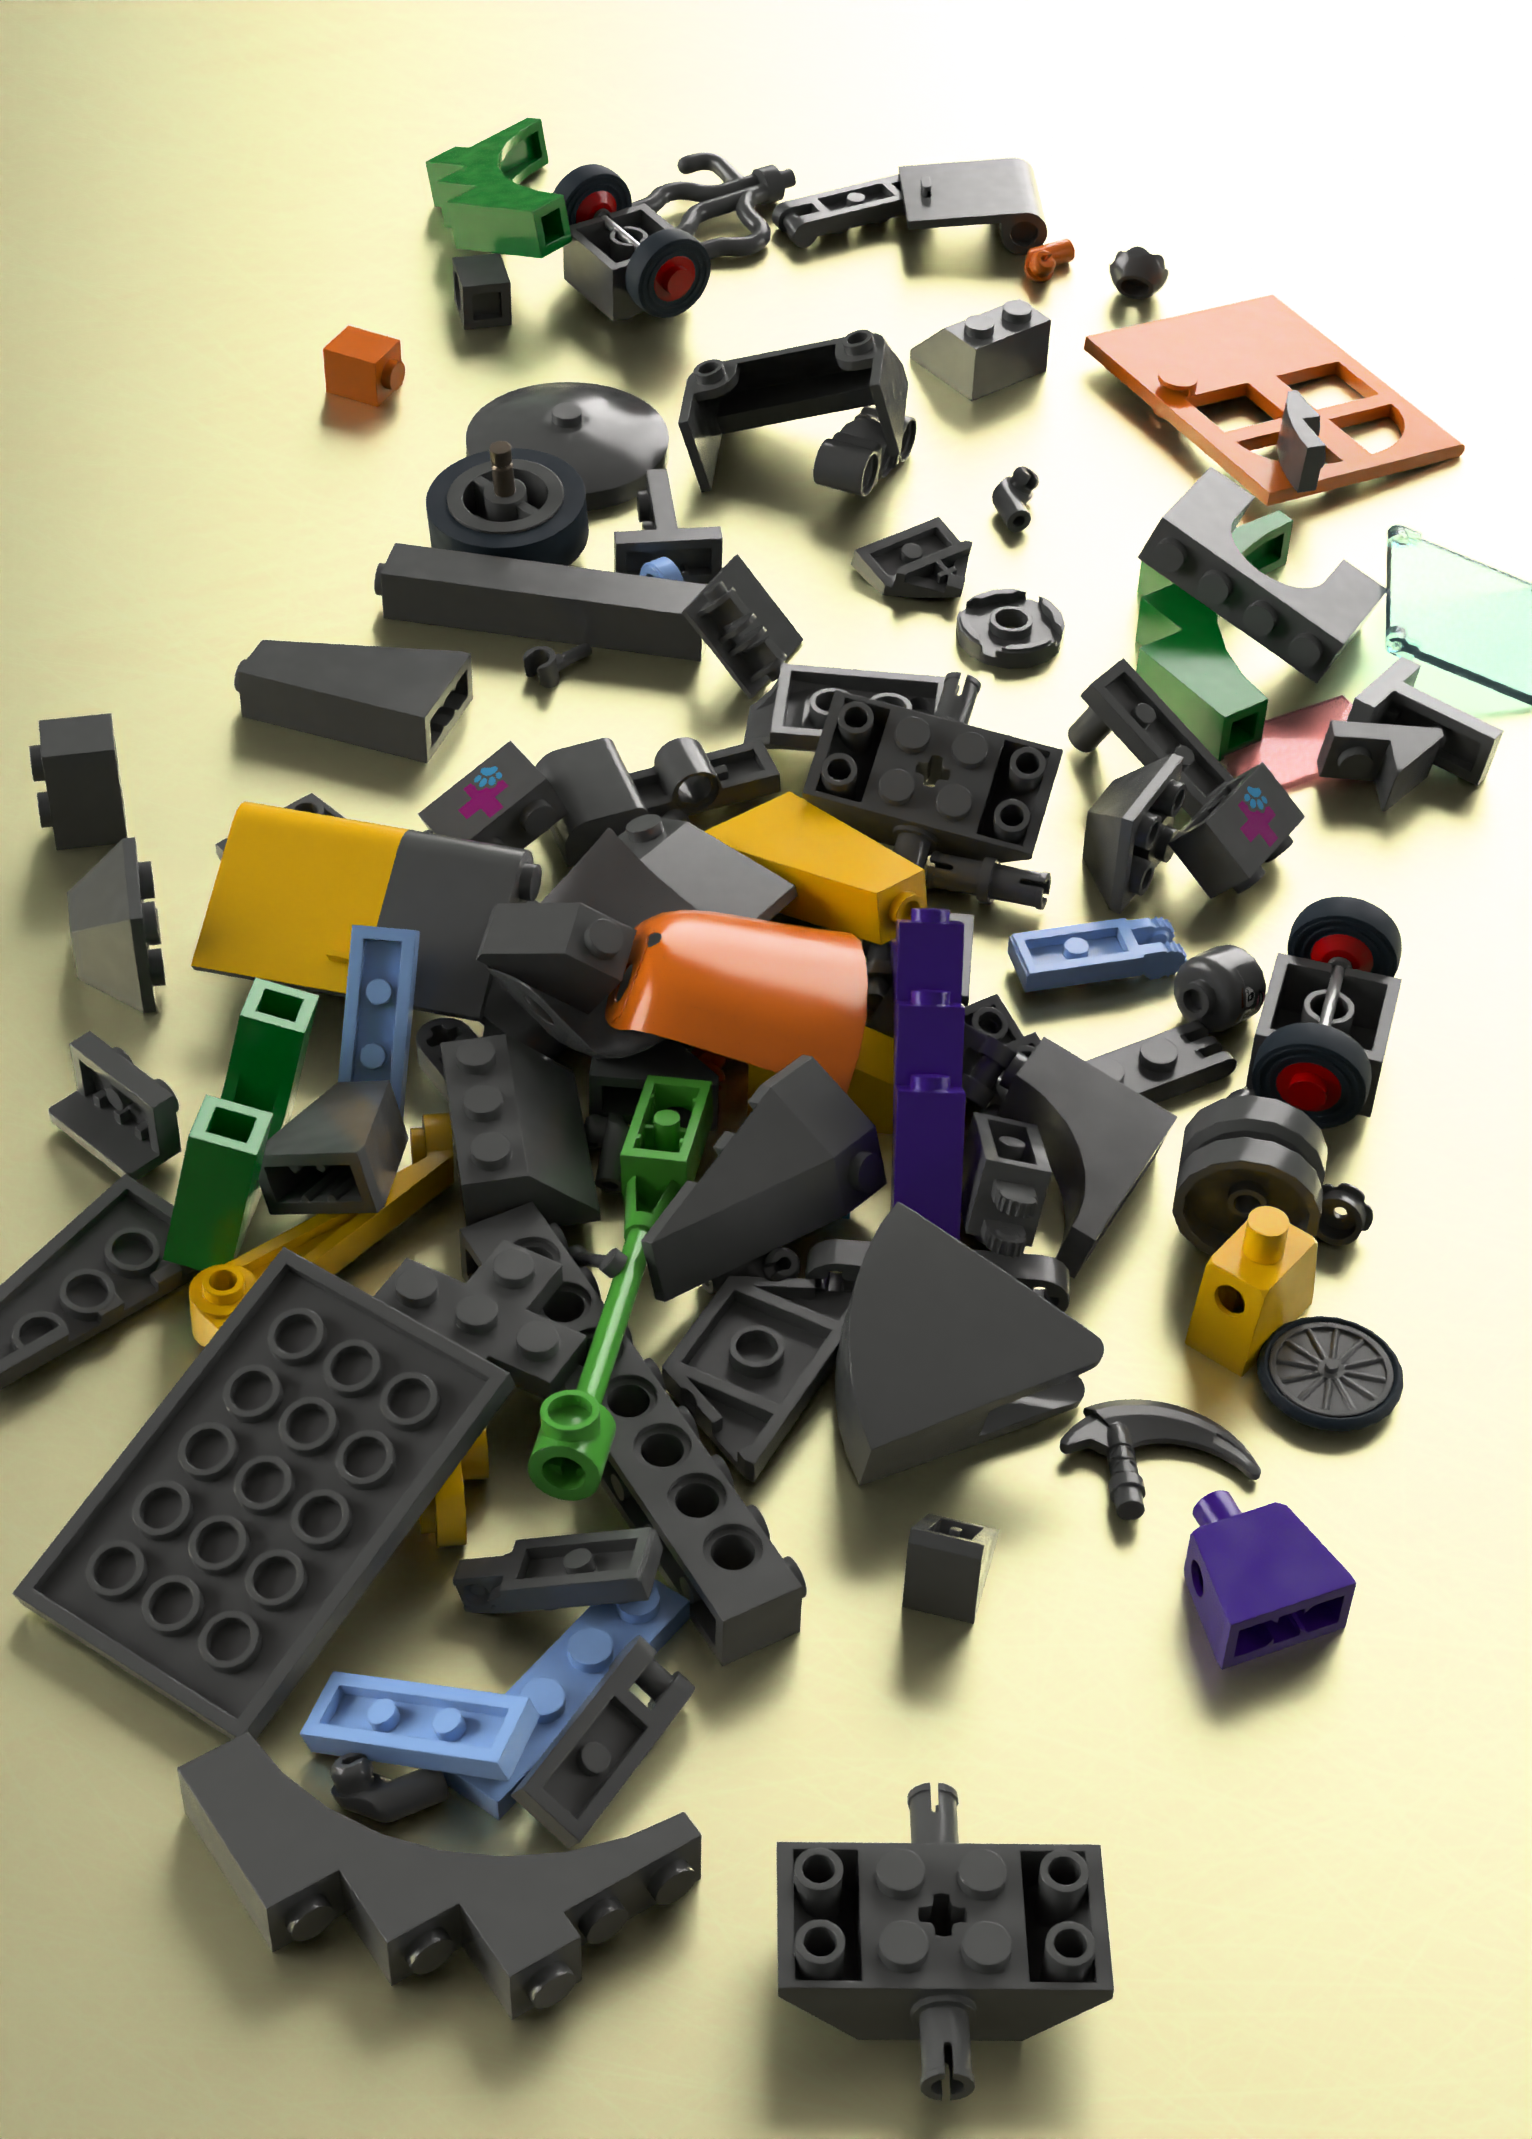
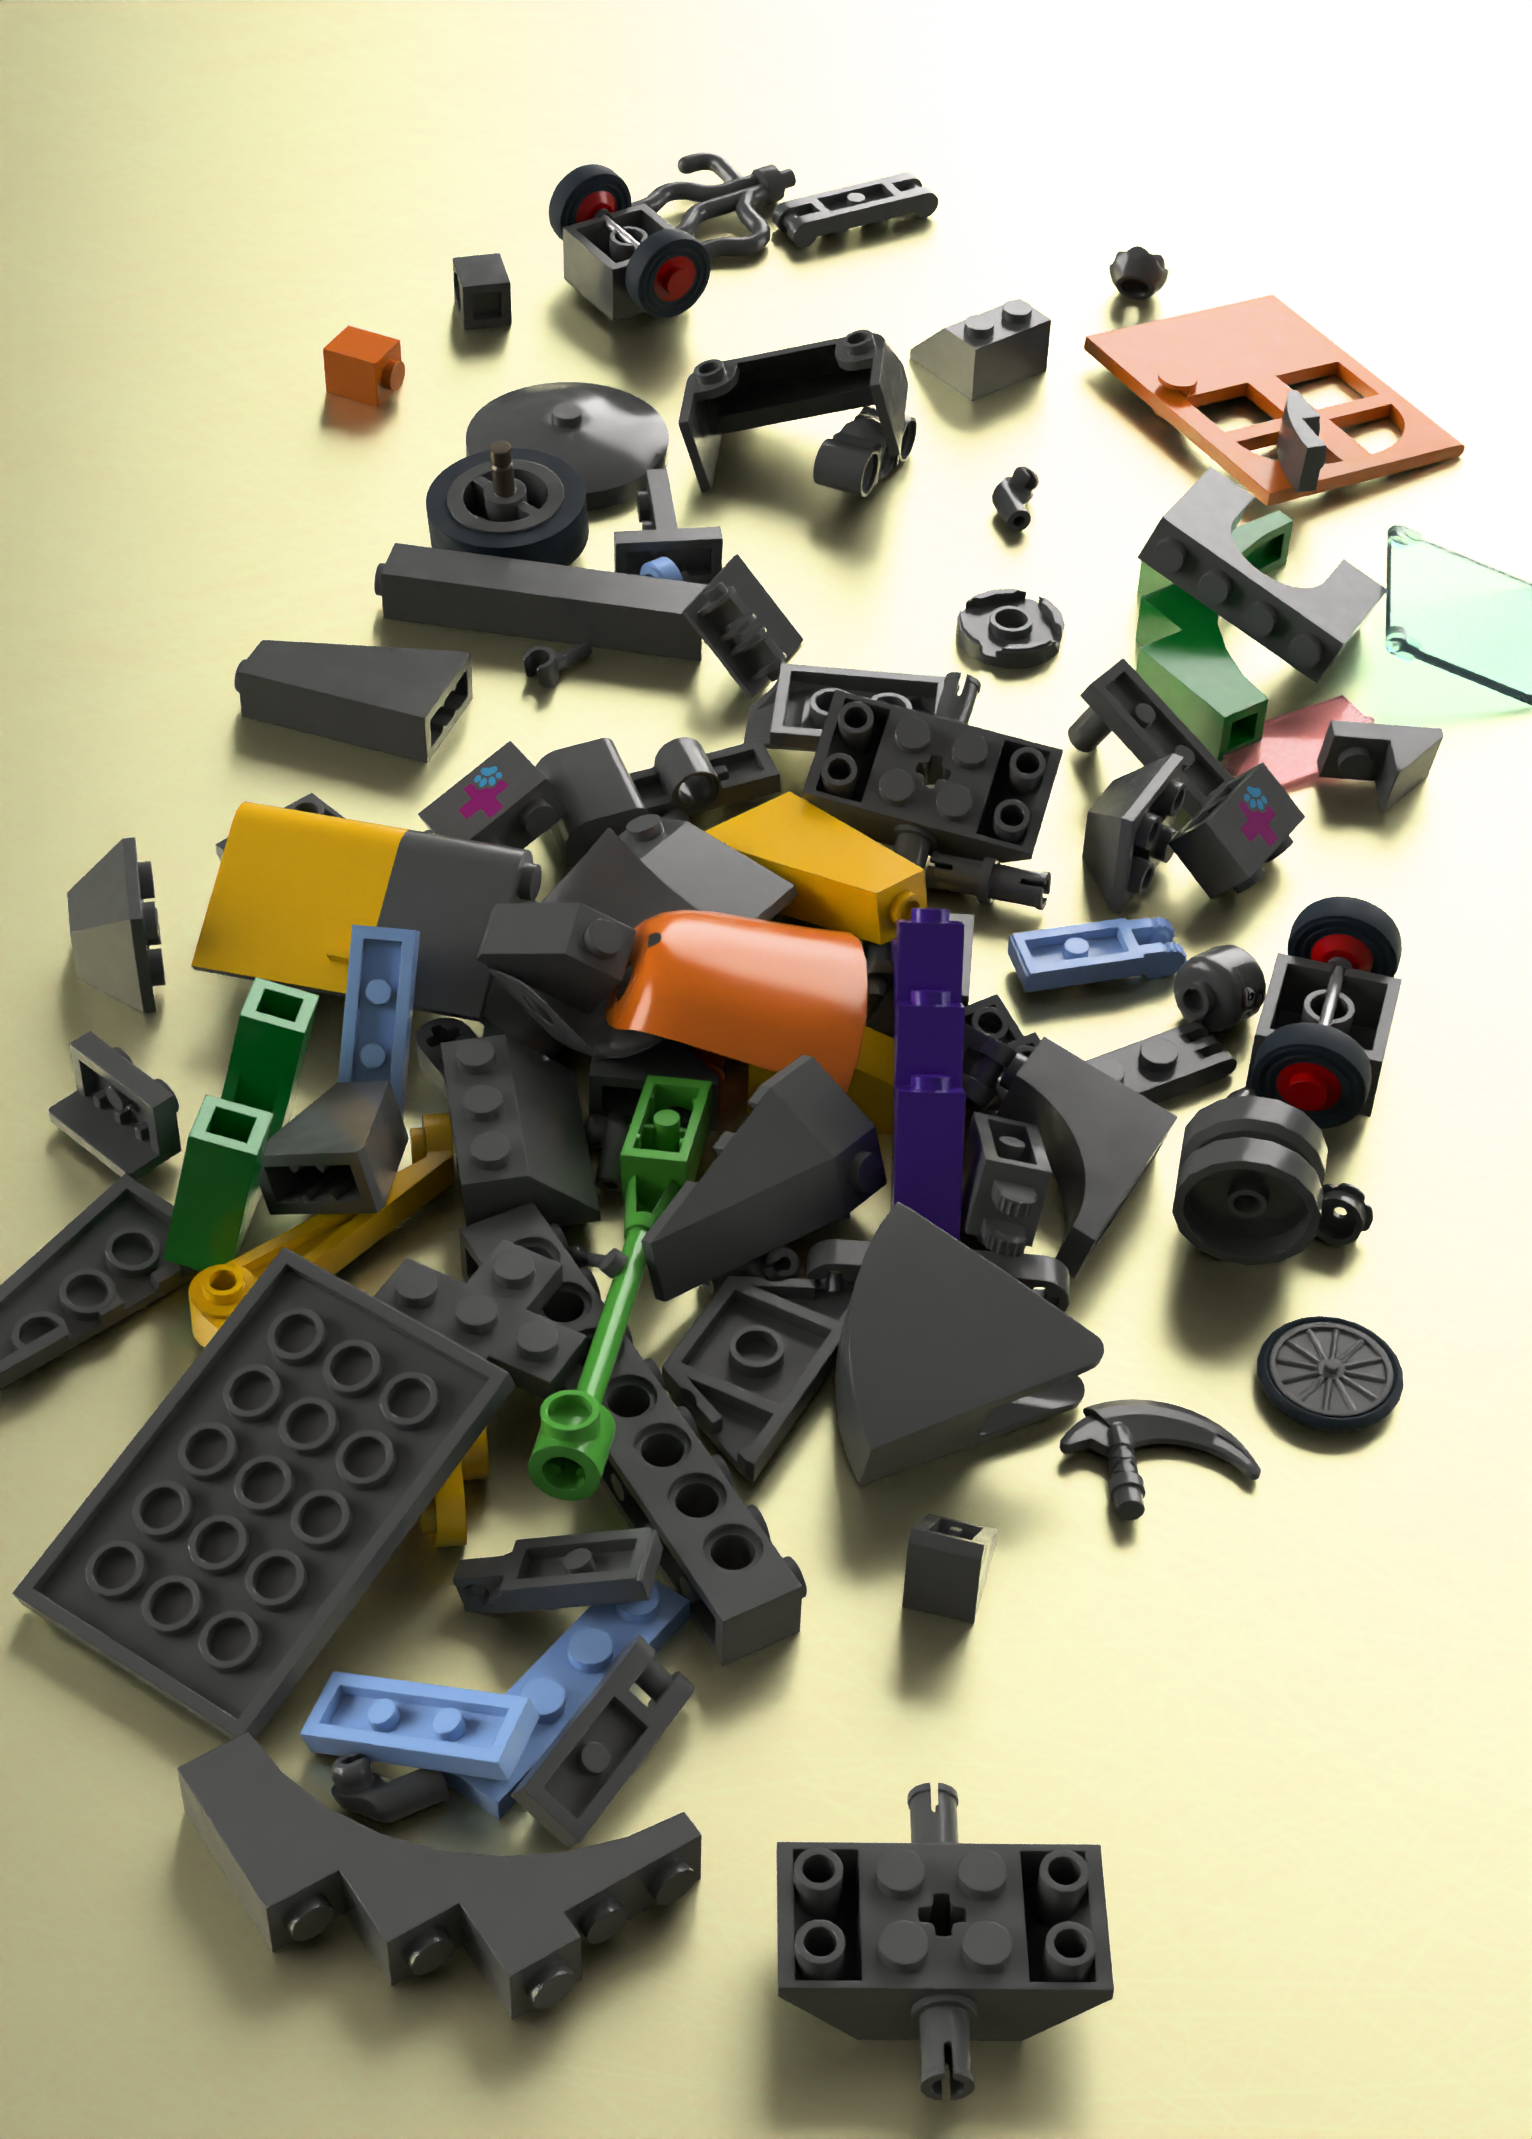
dark grey brick [29,713,128,850] -> none
green arch [425,117,572,259] -> none
dark grey slope [851,517,973,598] -> none
door [898,158,1048,255] -> none
orange arm [1024,239,1075,283] -> none
dark purple torso [1184,1490,1357,1670] -> none
yellow torso [1185,1206,1318,1377] -> none
dark grey bracket [1347,656,1504,786] -> none

